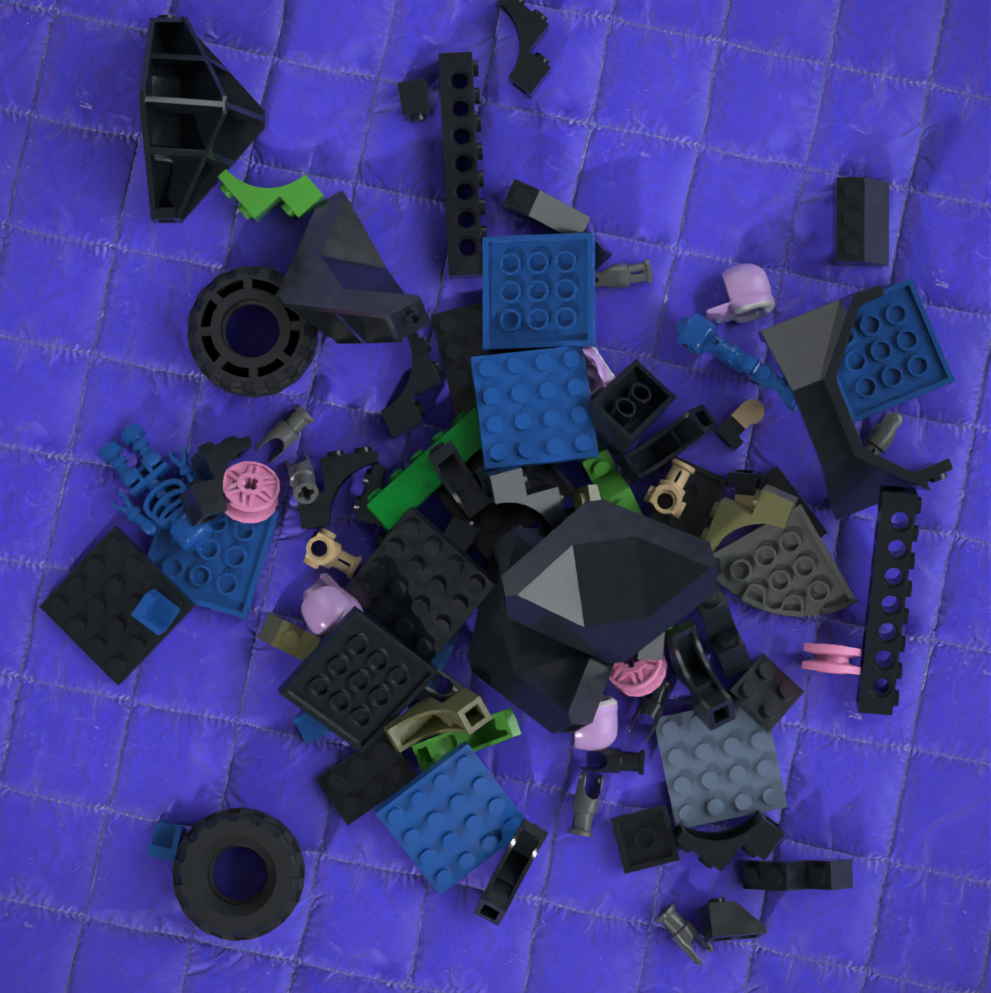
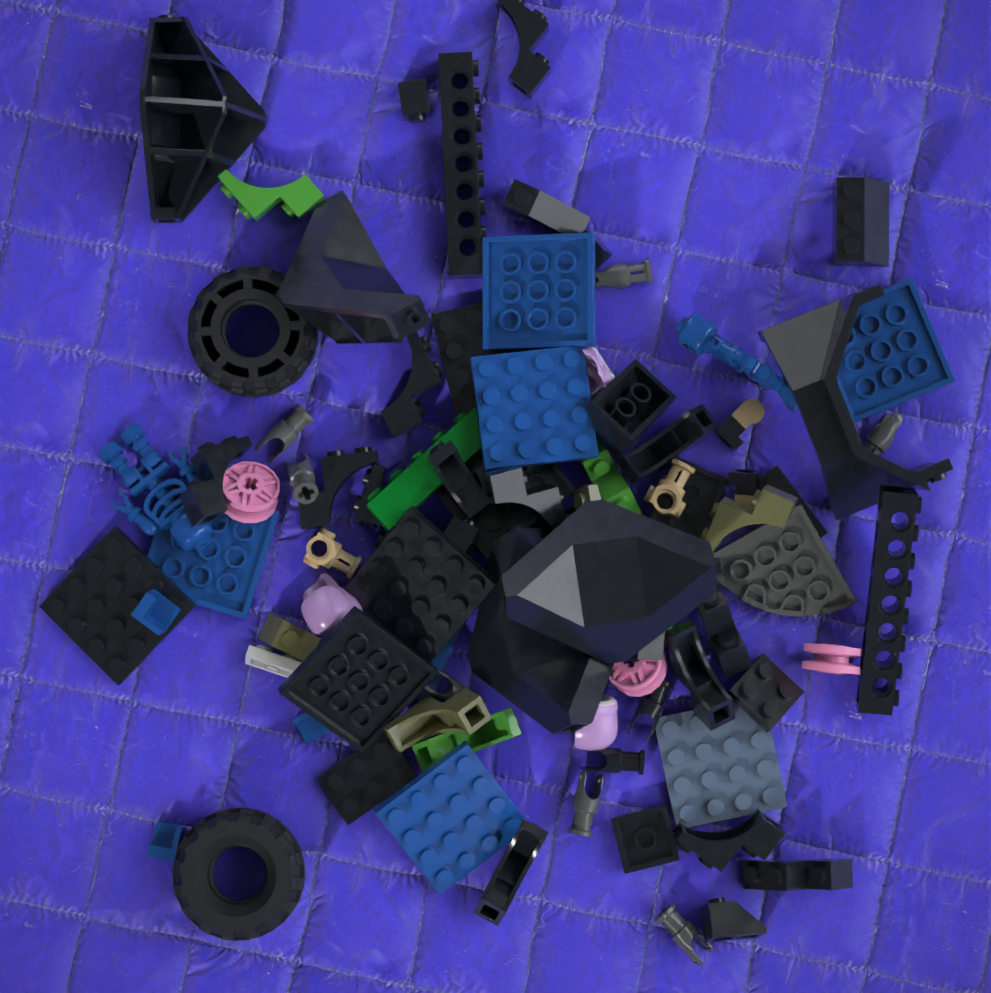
lavender piece [705,263,775,324] -> none
none -> white plate [245,645,302,678]

